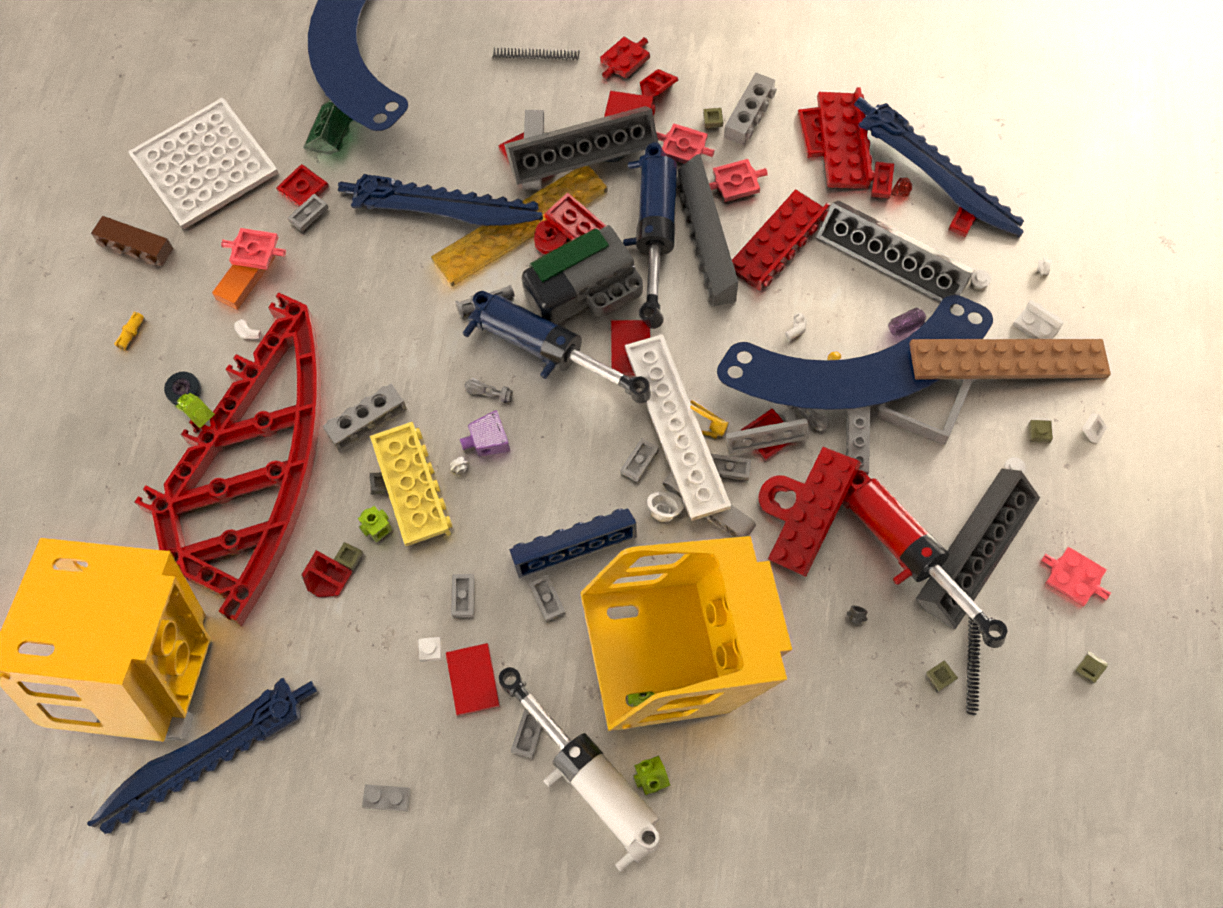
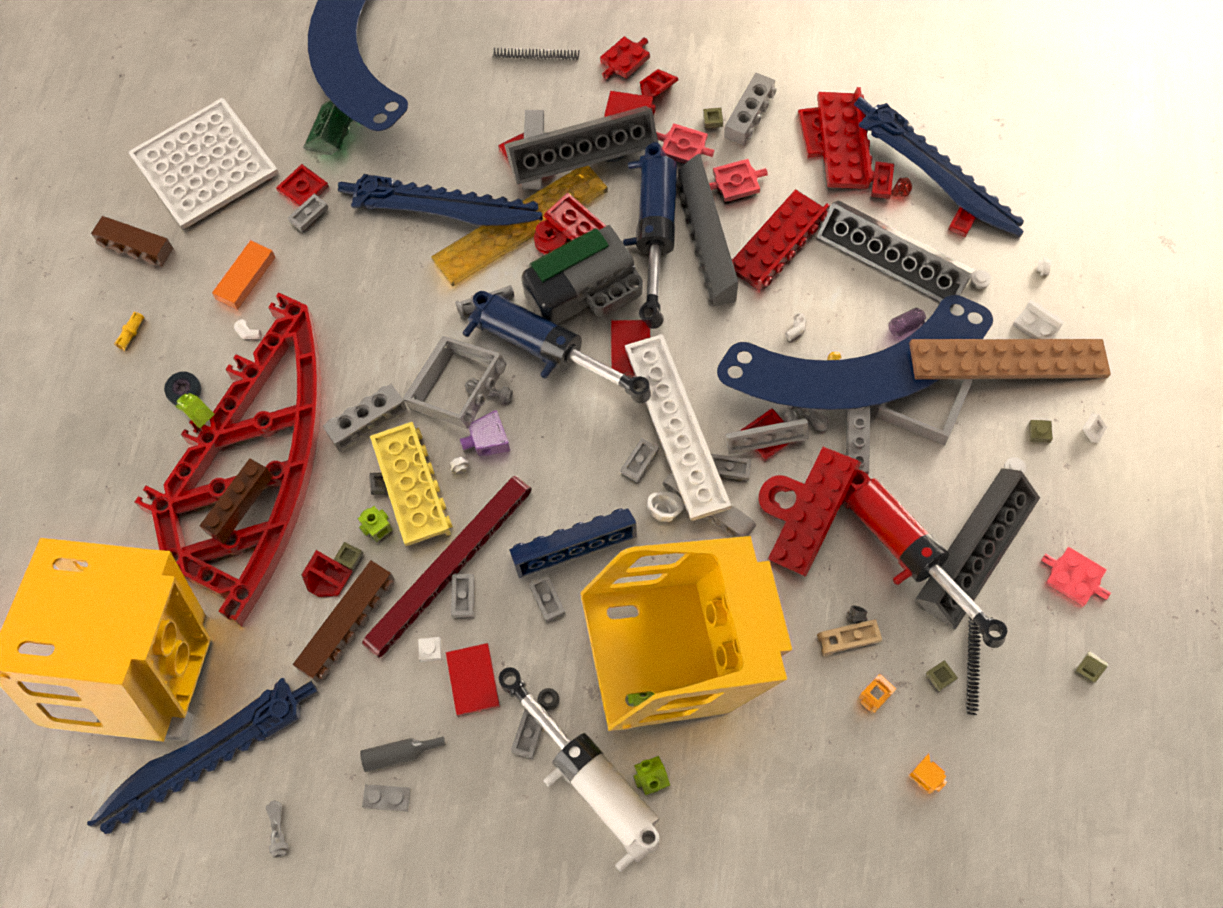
coral plate [221,228,286,270] -> none
yellow plant [690,400,729,439] -> none
none -> reddish brown brick [199,458,273,544]
none -> light grey piece [265,800,288,858]
none -> reddish brown brick [292,560,395,683]
none -> dark grey piece [360,736,446,773]
none -> dark red beam [362,475,532,658]
none -> light grey window [403,336,507,429]
none -> dark grey plate [537,688,560,710]
none -> tan plate [817,619,882,656]
none -> light orange window [859,673,897,712]
none -> light orange window [909,753,947,794]

